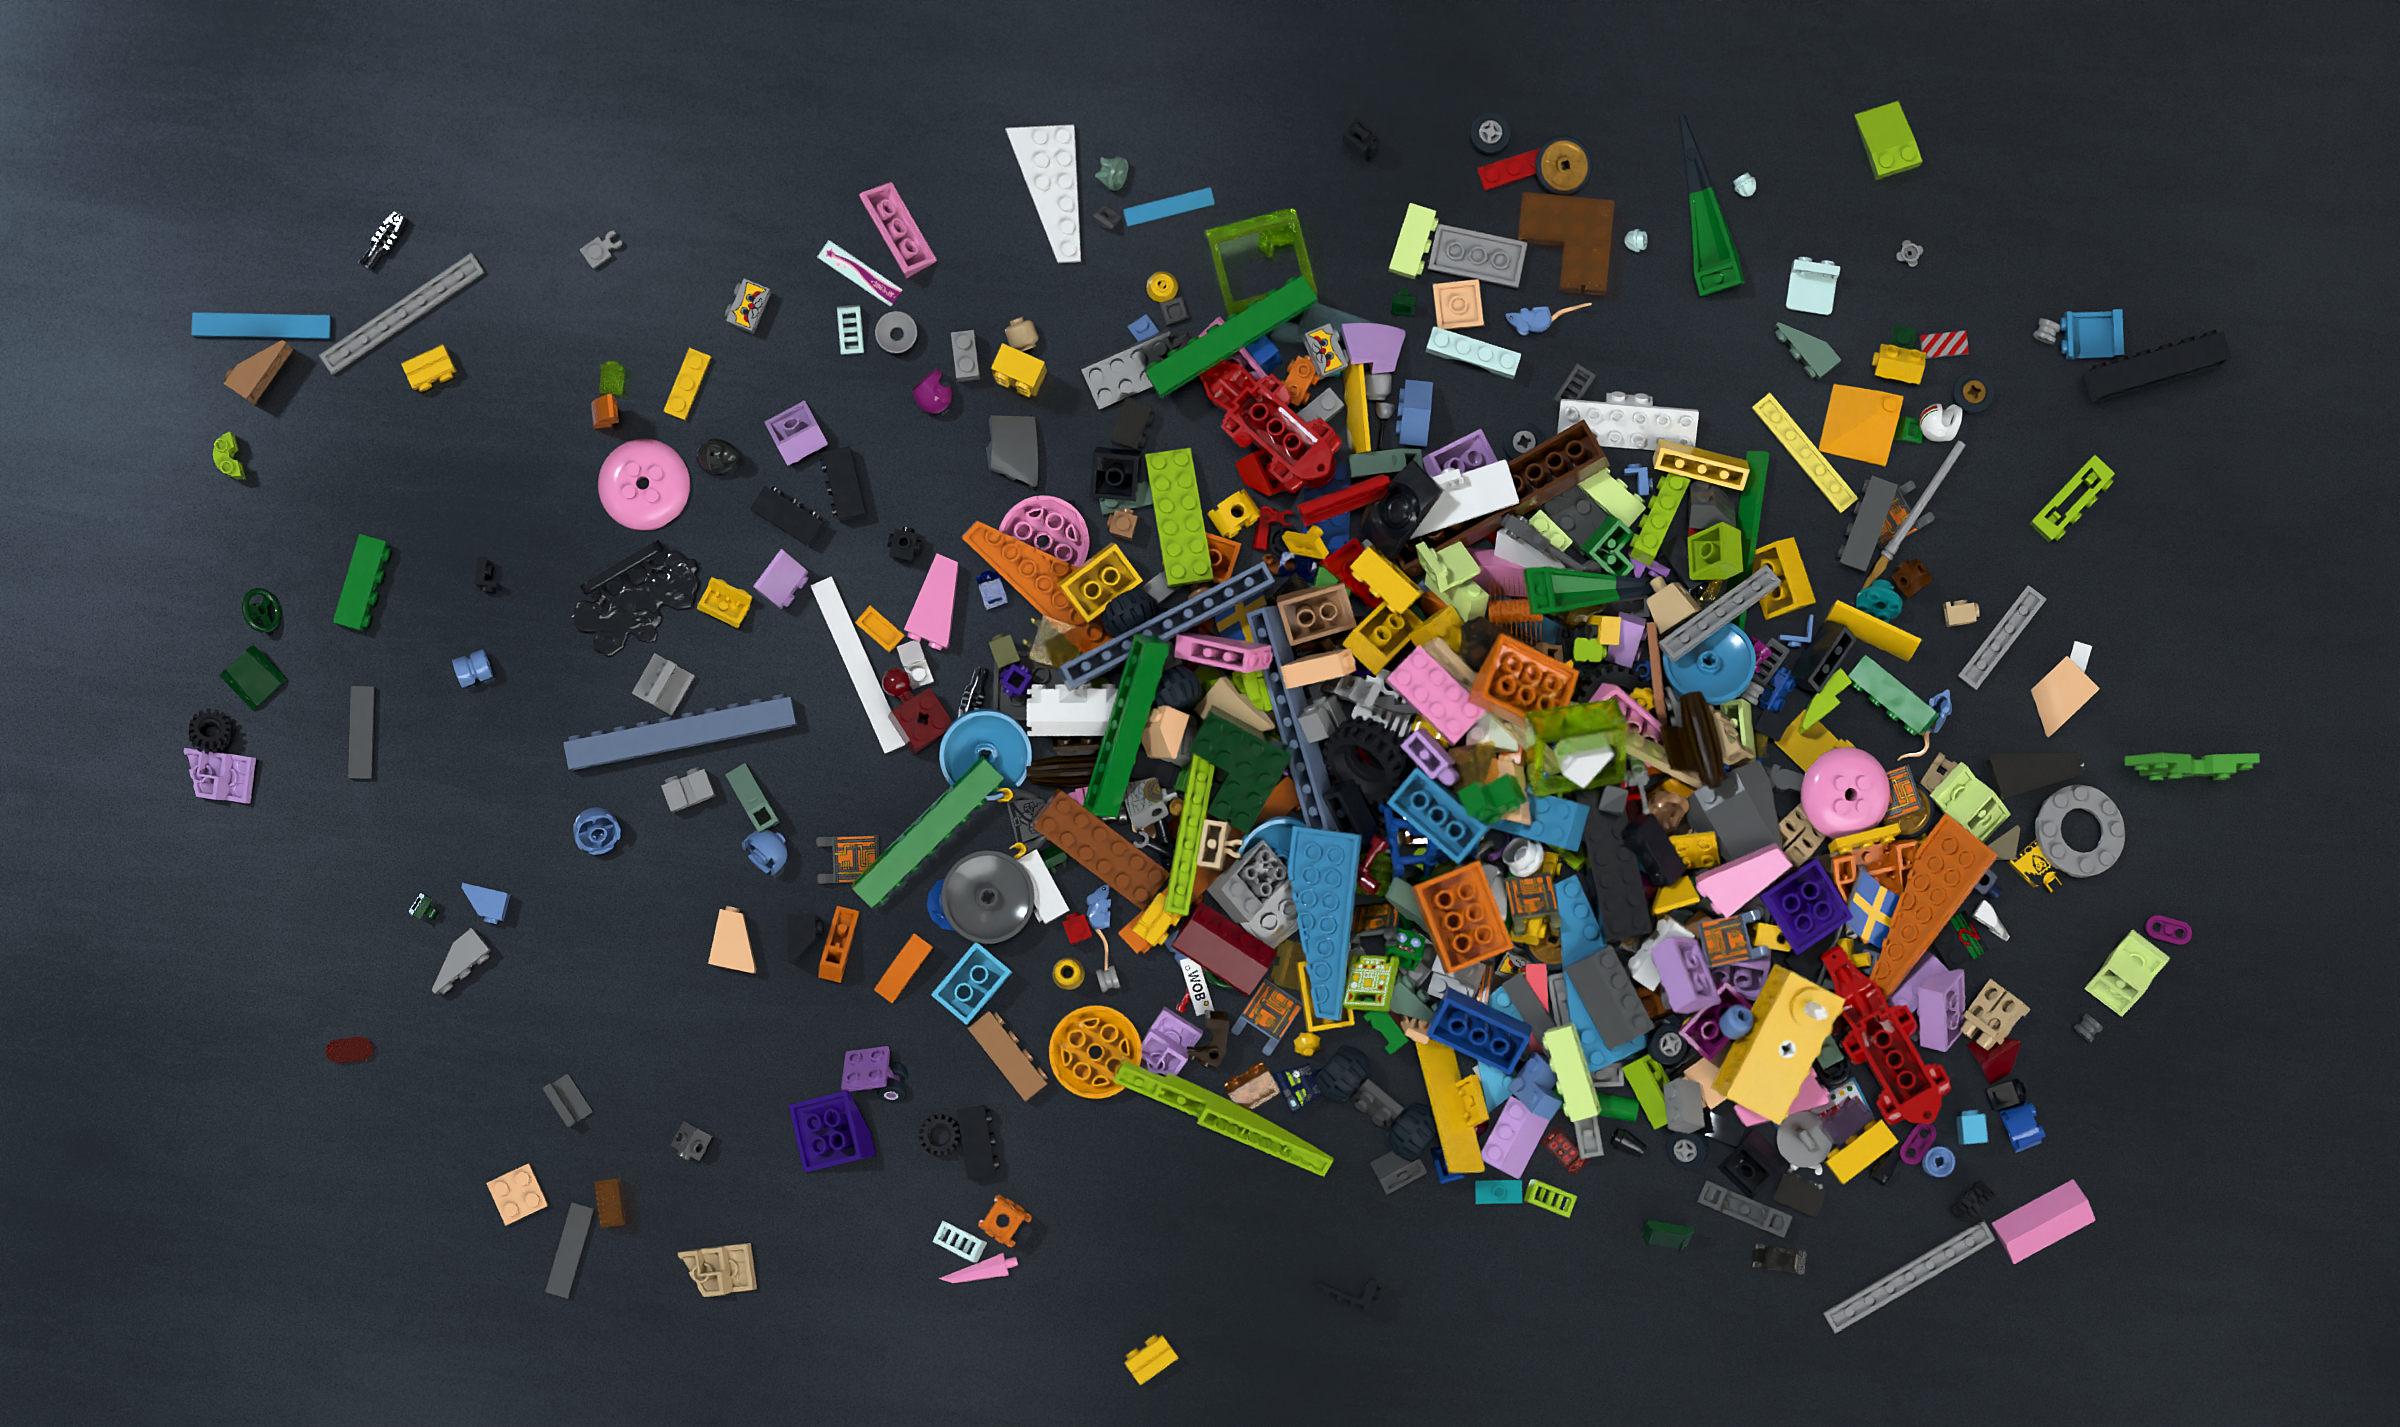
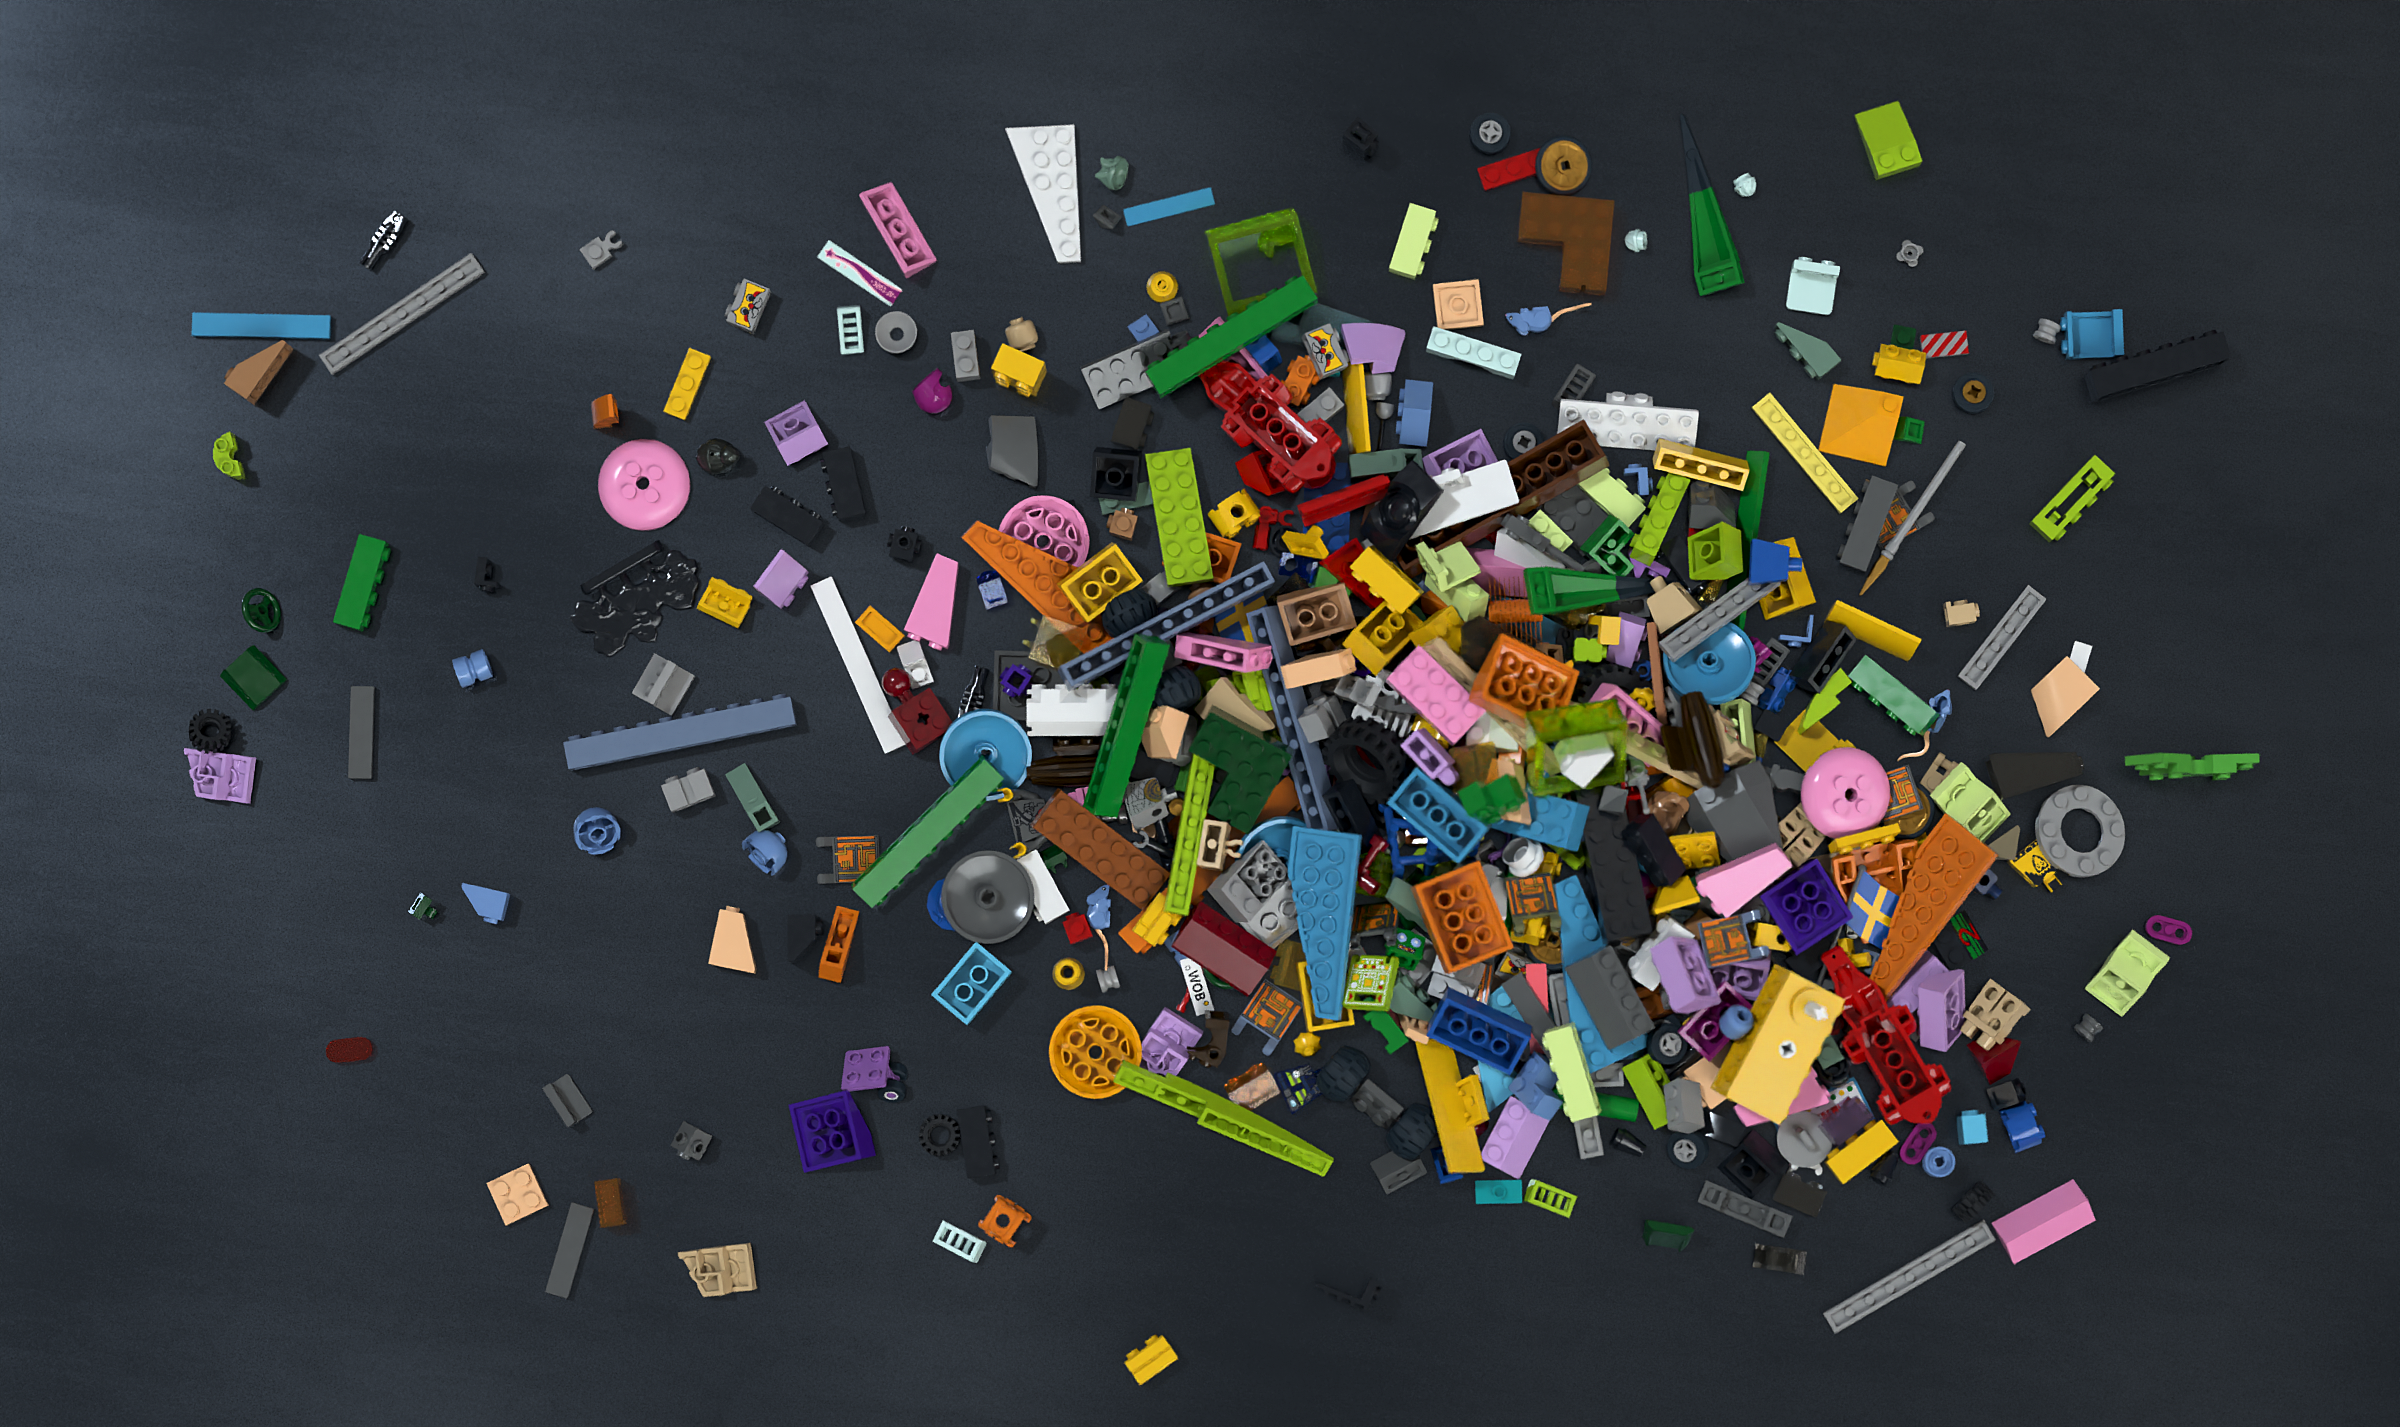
yellow brick [401,344,457,392] -> none
light grey slope [432,928,492,994] -> none
clear neon green bracket [599,361,625,396] -> none
orange slope [874,933,933,1004] -> none
bright pink bar [938,1253,1018,1283] -> none
medium nougat brick [968,1011,1048,1101] -> none
olive brick [989,633,1021,672] -> none
dark orange arm [1262,554,1295,576] -> none
dark green tile [1391,288,1416,316] -> none
light grey plate [1428,224,1528,288] -> none
clear red tile [1541,1126,1590,1176] -> none
teal plate [1856,579,1903,623] -> none
reddish brown brick [1891,558,1934,599] -> none
white helmet [1919,404,1962,442] -> none
white slope [1972,900,2010,941] -> none
none -> blue torso [1748,539,1802,585]

